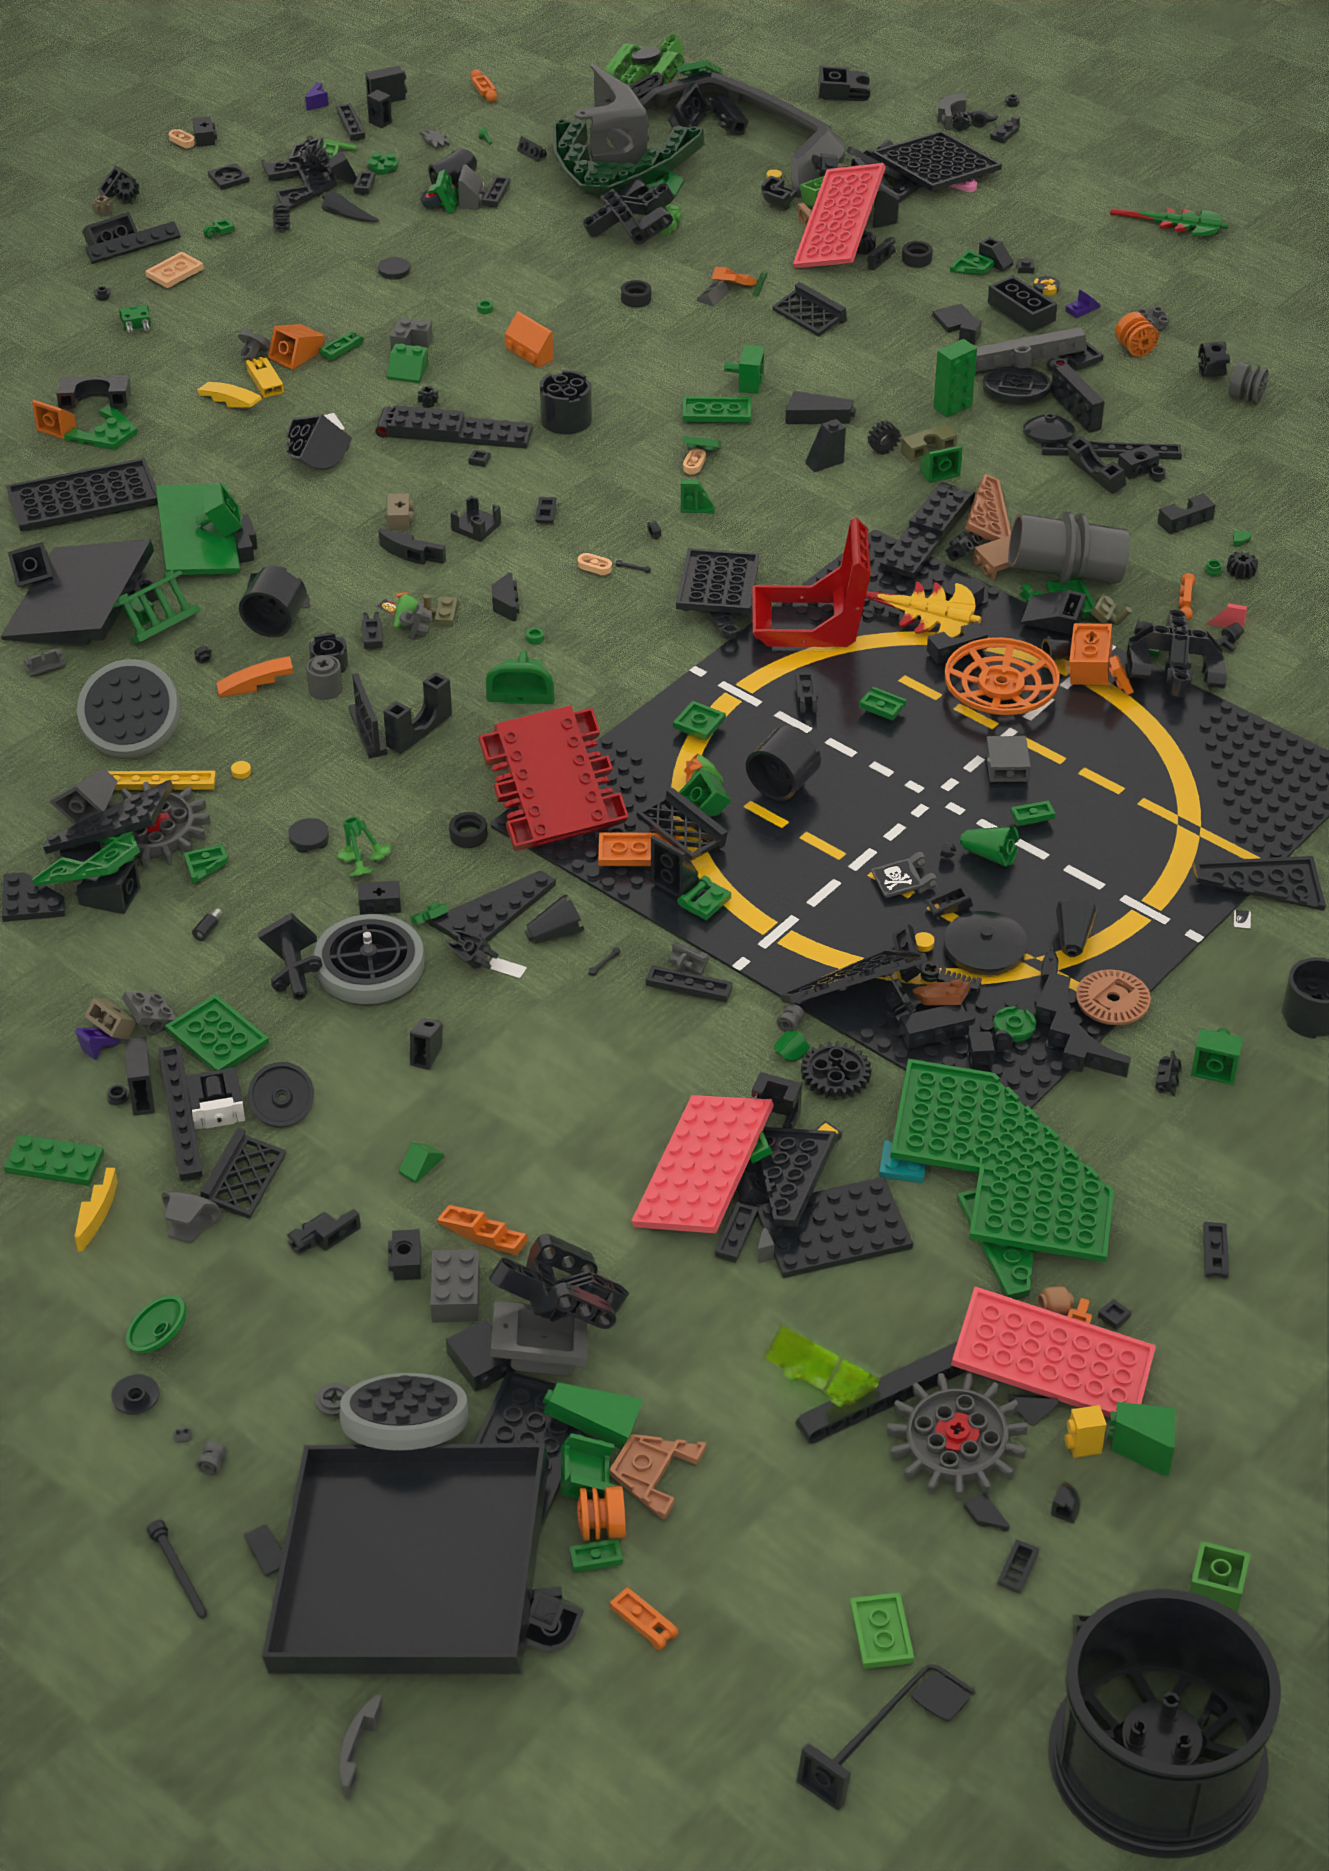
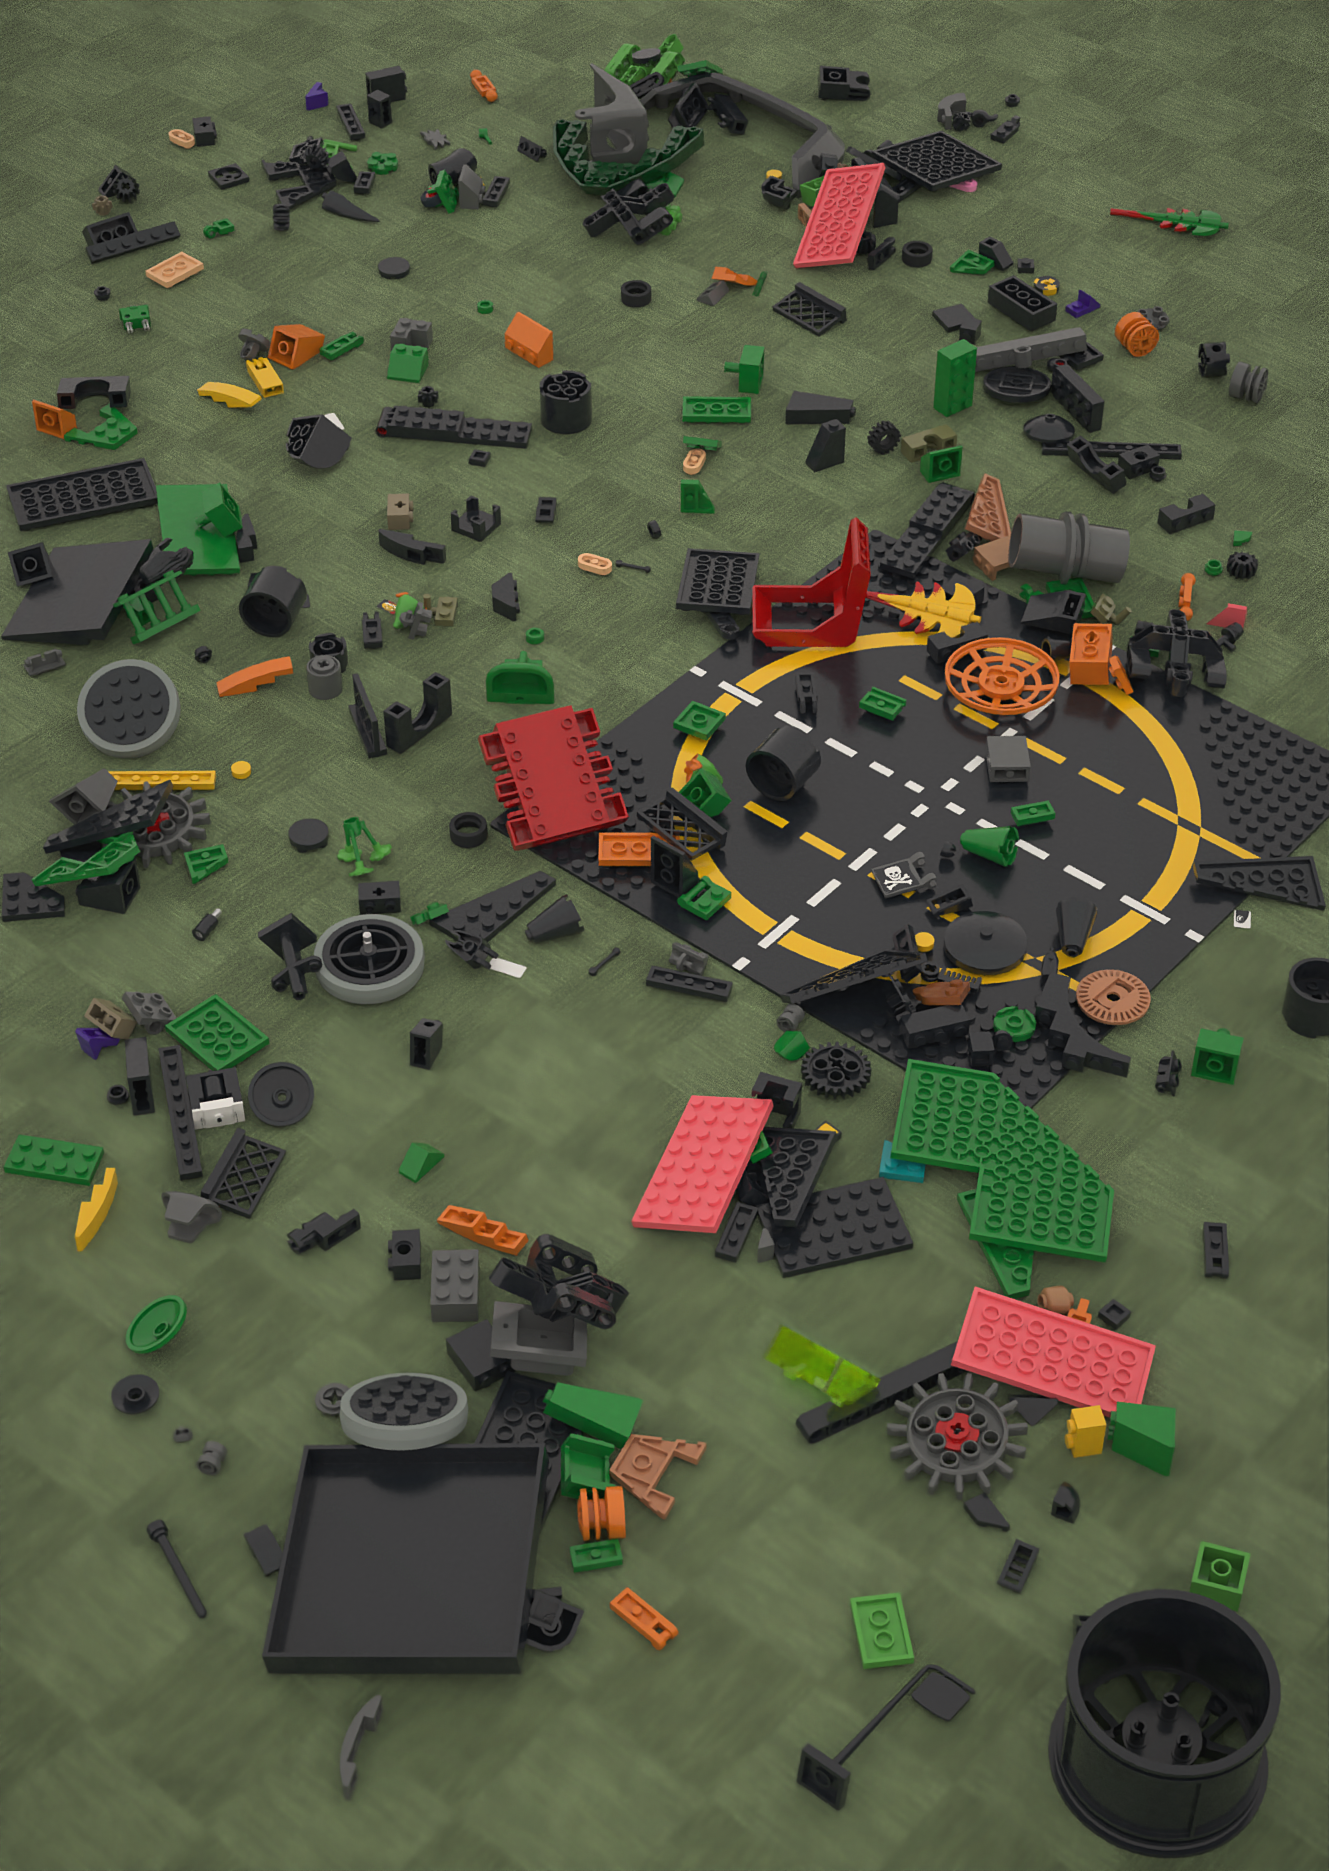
none -> black hair [139,538,194,586]

